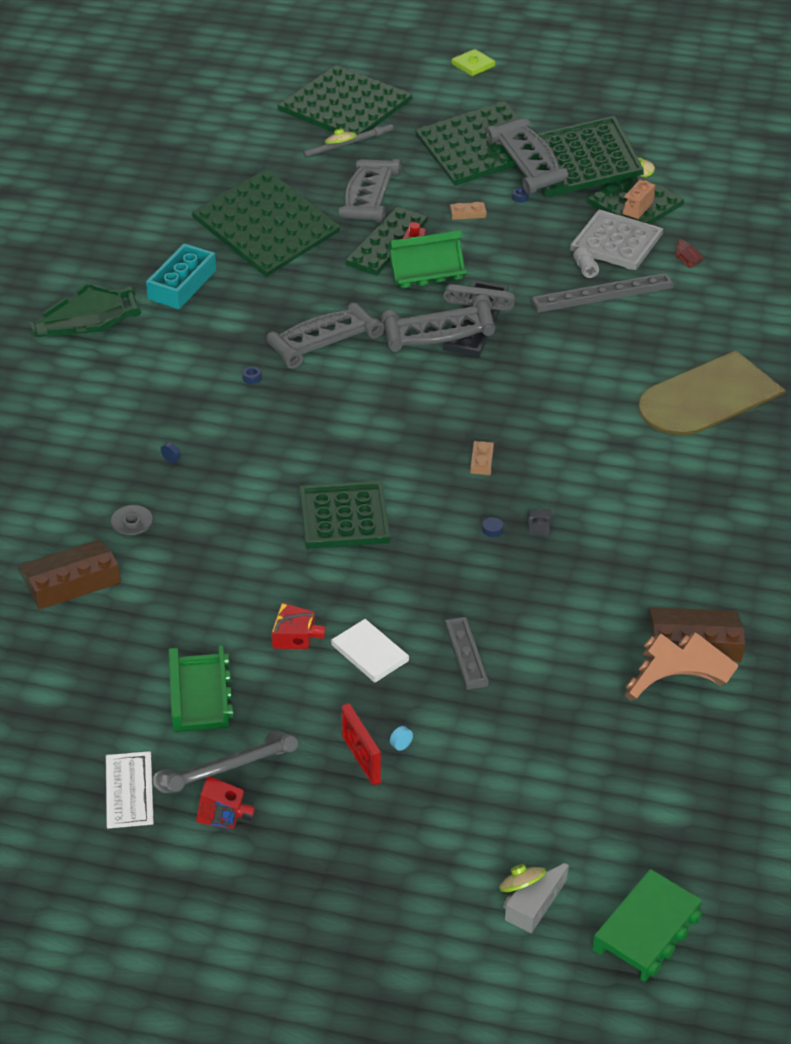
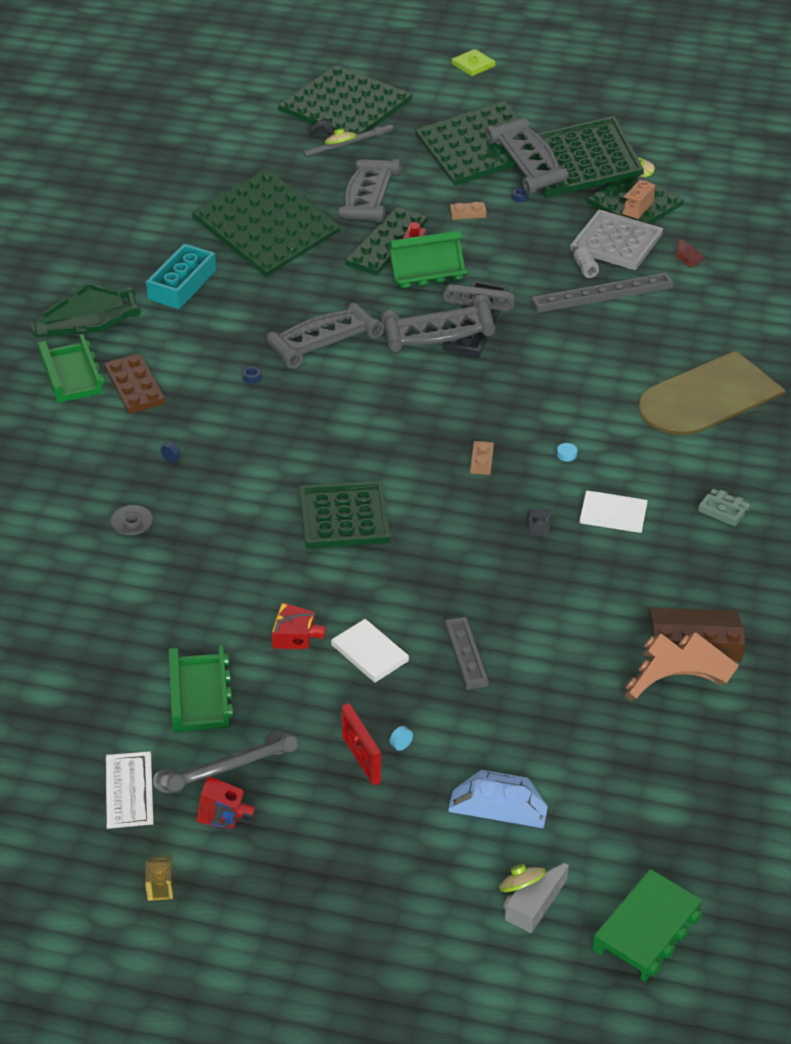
reddish brown slope [17,540,121,610] -> none
dark blue tile [482,517,503,537] -> none
none -> green panel [38,334,104,403]
none -> reddish brown plate [104,354,165,414]
none -> clear yellow slope [145,855,173,901]
none -> black hair [308,119,334,136]
none -> light blue wedge [448,770,548,828]
none -> medium azure tile [557,443,577,461]
none -> white tile [580,490,648,533]
none -> sand green plate [698,489,751,527]

